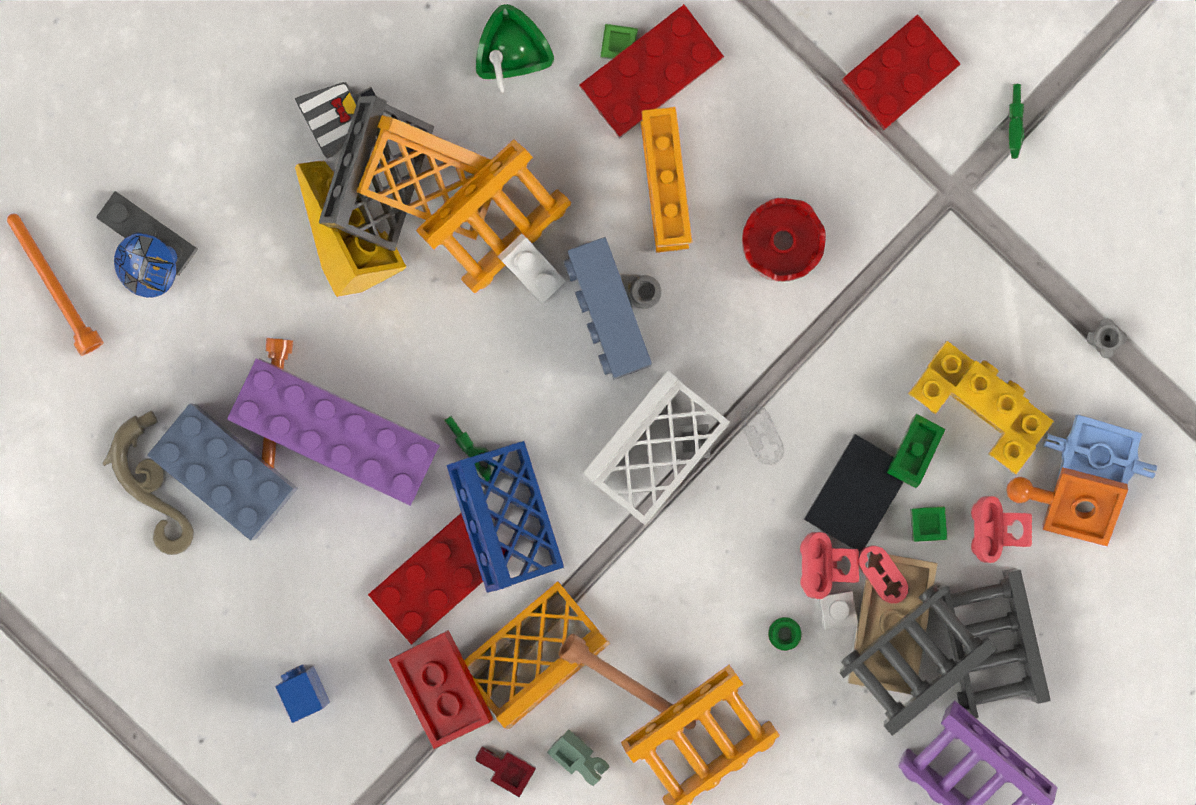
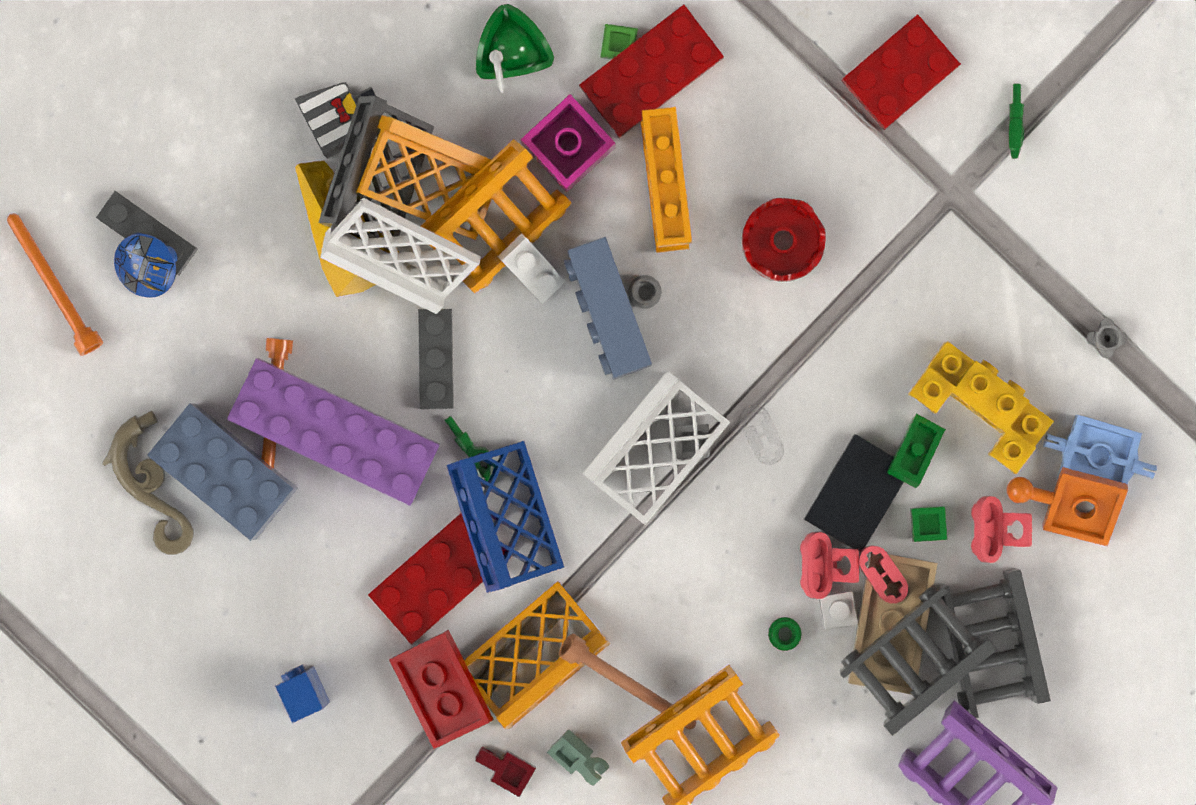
none -> white fence [320,198,481,314]
none -> dark grey plate [418,309,454,409]
none -> dark pink brick [521,94,616,193]

